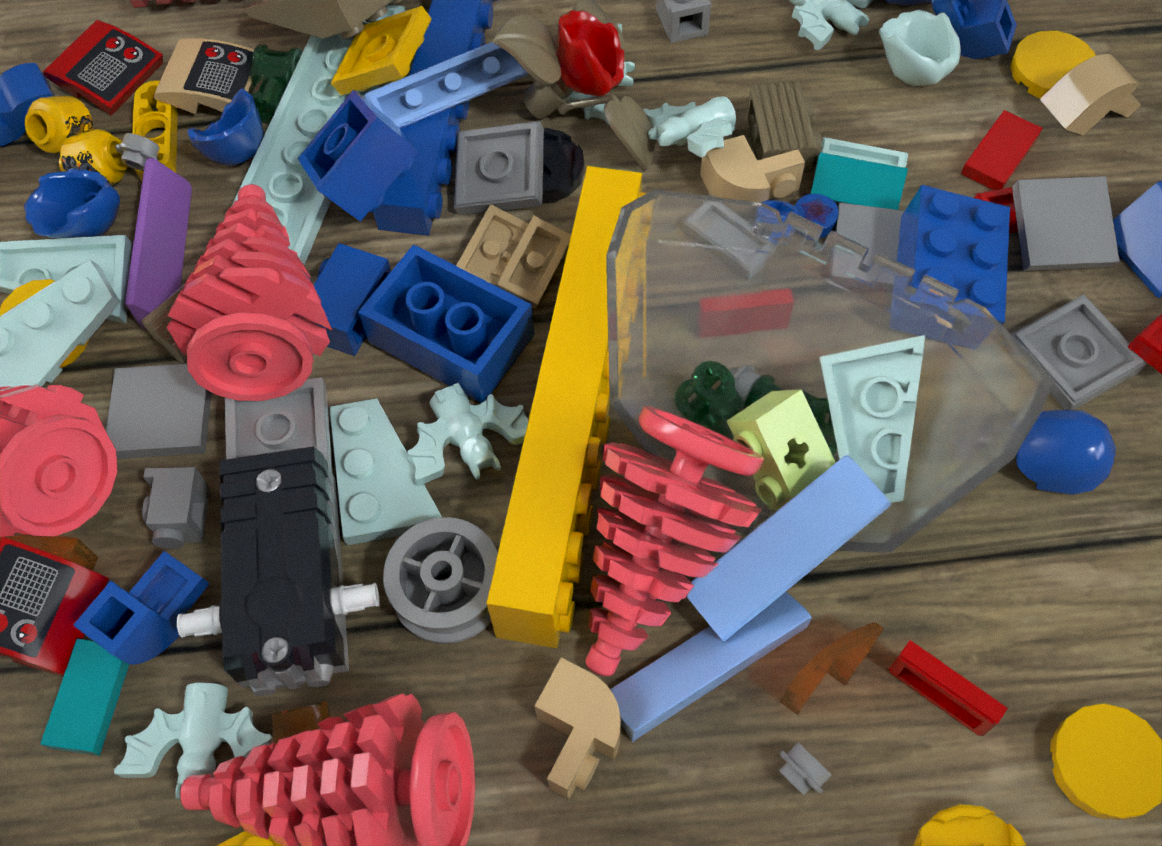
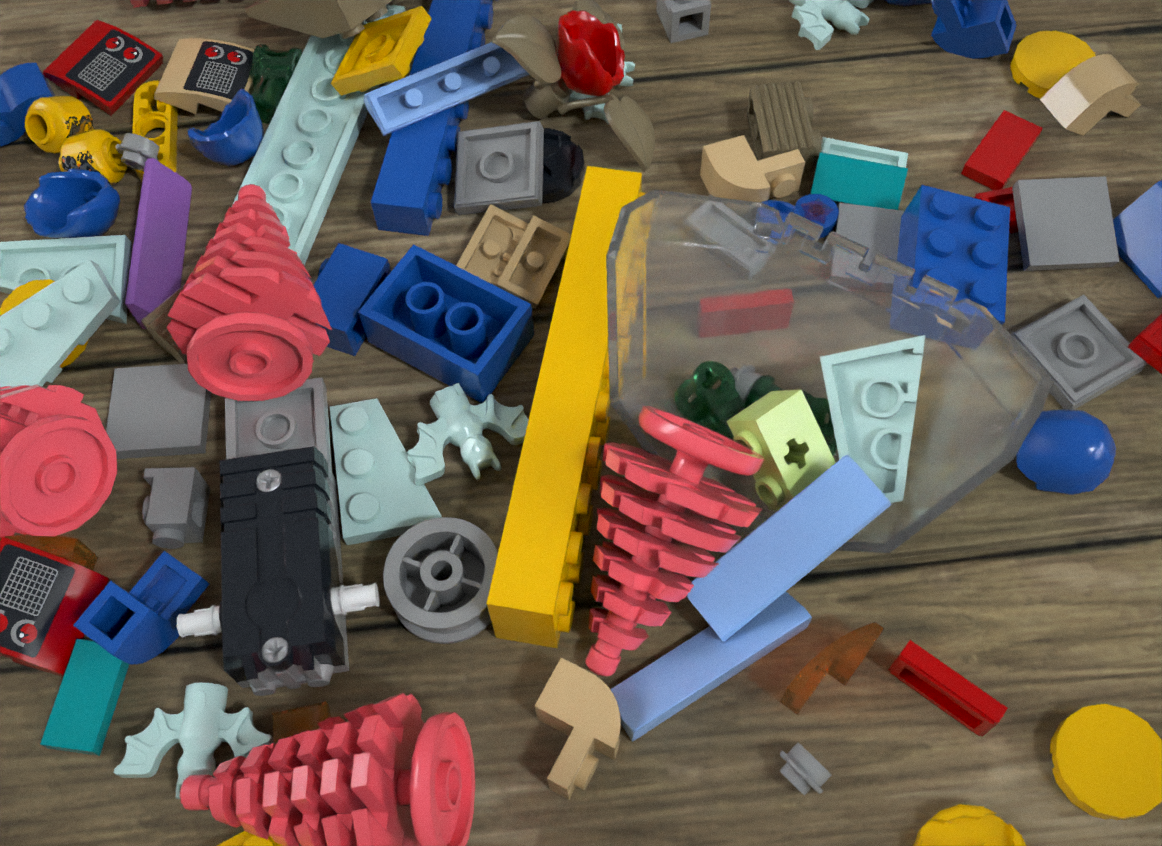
blue brick [298,89,418,222] -> none
light aqua animal [643,96,736,157] -> none
light aqua hair [879,10,961,86] -> none

